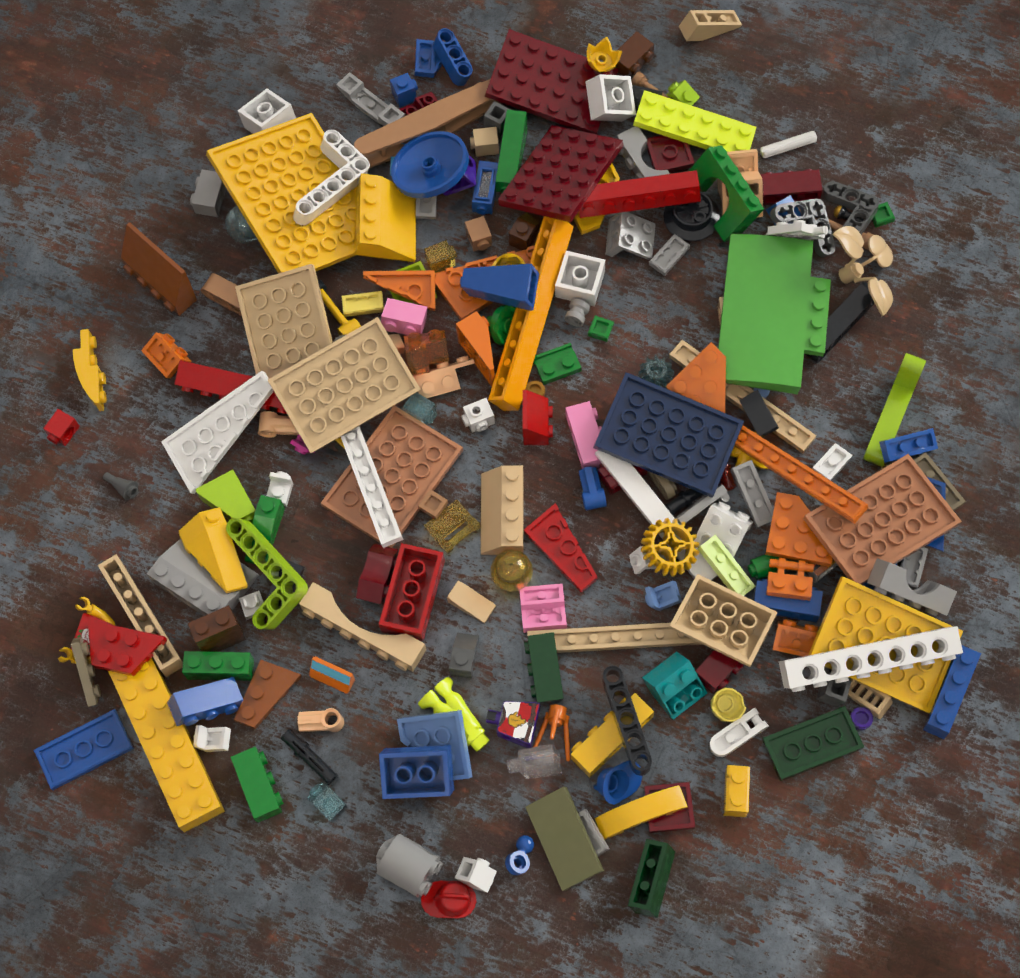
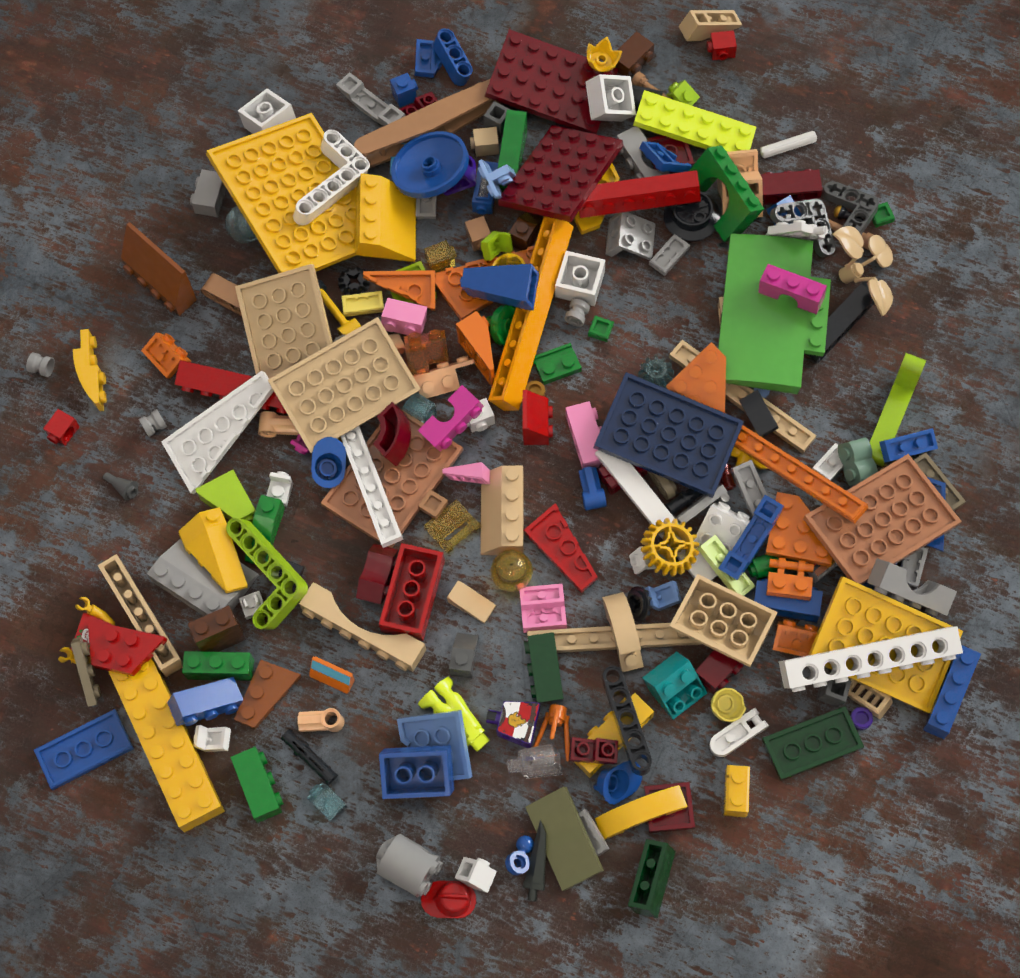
none -> light grey wheel [26,352,55,377]
none -> light grey wheel [138,409,167,437]
none -> blue piece [311,437,346,488]
none -> black gear [338,266,371,295]
none -> dark red brick [373,402,411,466]
none -> dark pink arch [418,385,484,452]
none -> bright pink slope [442,462,490,484]
none -> light blue bracket [478,159,516,199]
none -> lime bracket [481,231,513,261]
none -> pearl dark grey bar [523,819,547,901]
none -> dark red slope [569,737,618,764]
none -> tan arch [602,592,644,672]
none -> black gear [627,586,652,622]
none -> blue wing [639,141,692,172]
none -> red brick [707,30,737,60]
none -> blue slope [718,495,784,580]
none -> dark pink arch [758,264,827,315]
none -> sand green brick [838,437,878,486]

